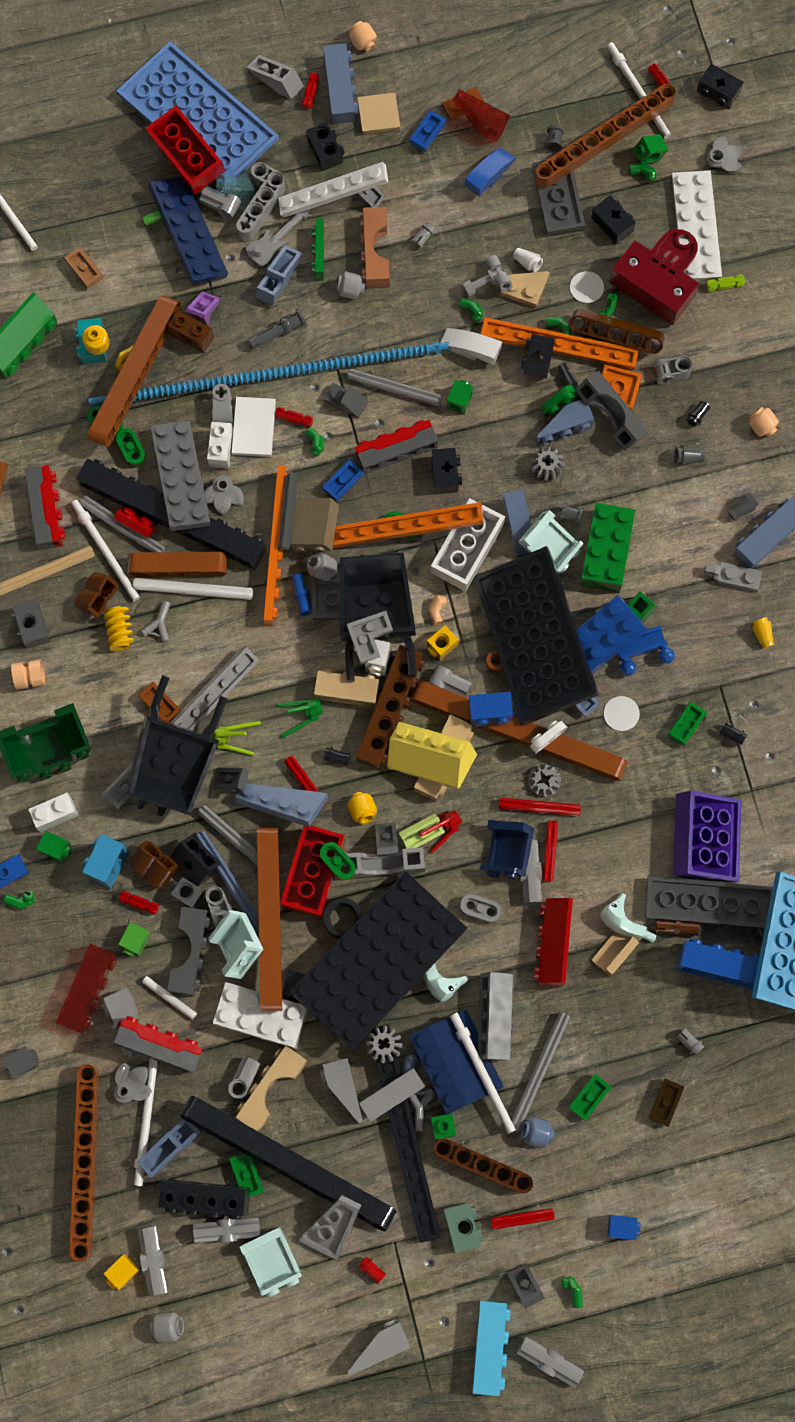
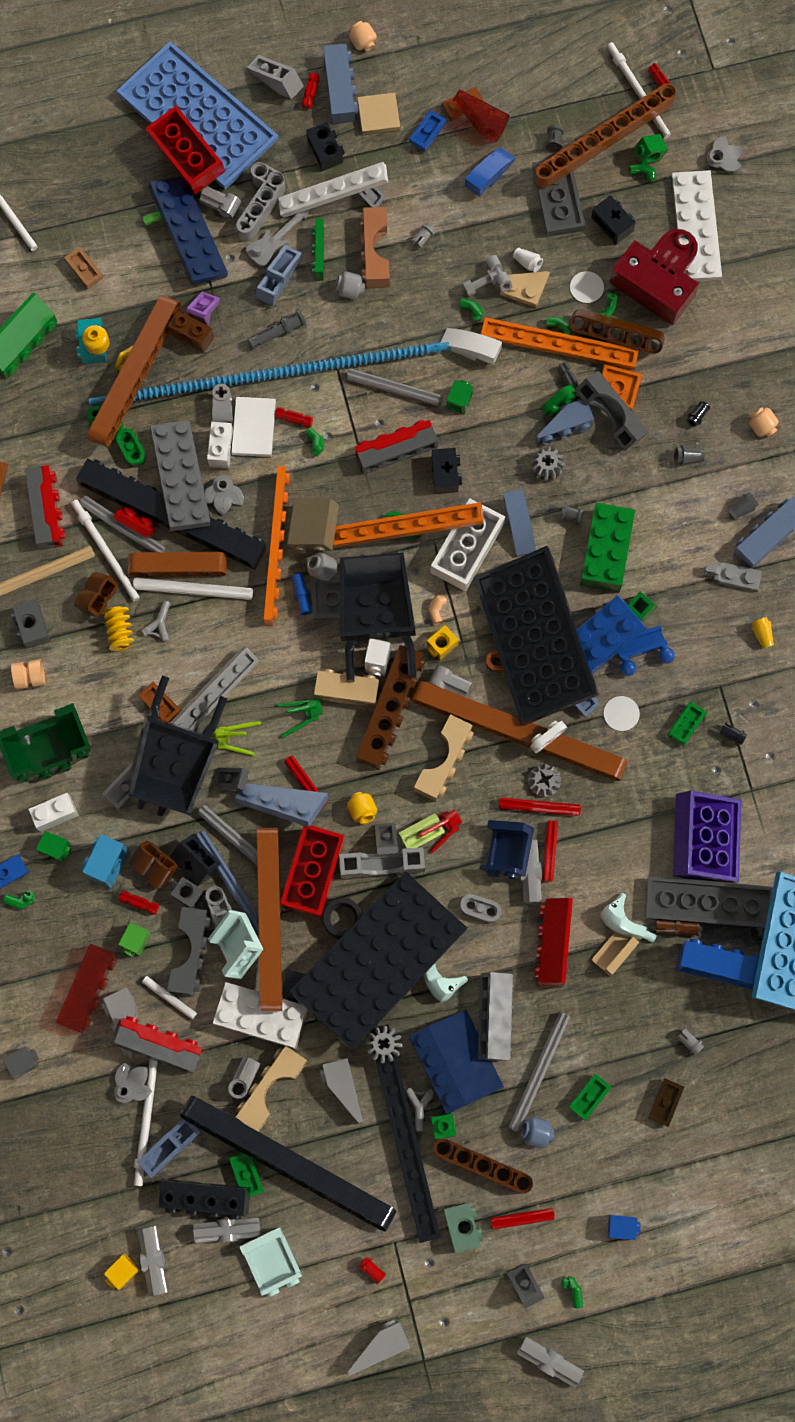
dark orange beam [69,1064,99,1262] -> none
light grey head [149,1312,184,1343] -> none
clear light blue piece [216,173,255,199] -> none
dark grey axle [278,473,298,550] -> none
light grey wing [298,1195,361,1260] -> none
green plate [320,842,356,880] -> none
blue plate [322,459,364,502] -> none
black pin [323,747,351,766] -> none
dark grey slope [324,383,368,419] -> none
light grey plate [347,611,393,664] -> none
light grey tile [359,1068,425,1122] -> none
light yellow slope [387,722,477,789] -> none
sand blue arm [401,1054,419,1075] -> none
white bar [450,1013,516,1134] -> none
blue brick [469,692,513,727] -> none
medium azure brick [472,1300,510,1396] -> none
light aqua panel [518,510,584,573] -> none
black brick [521,334,555,378] -> none
light grey piece [653,356,693,384] -> none
black brick [697,64,744,109] -> none
lime axle [706,274,745,292] -> none

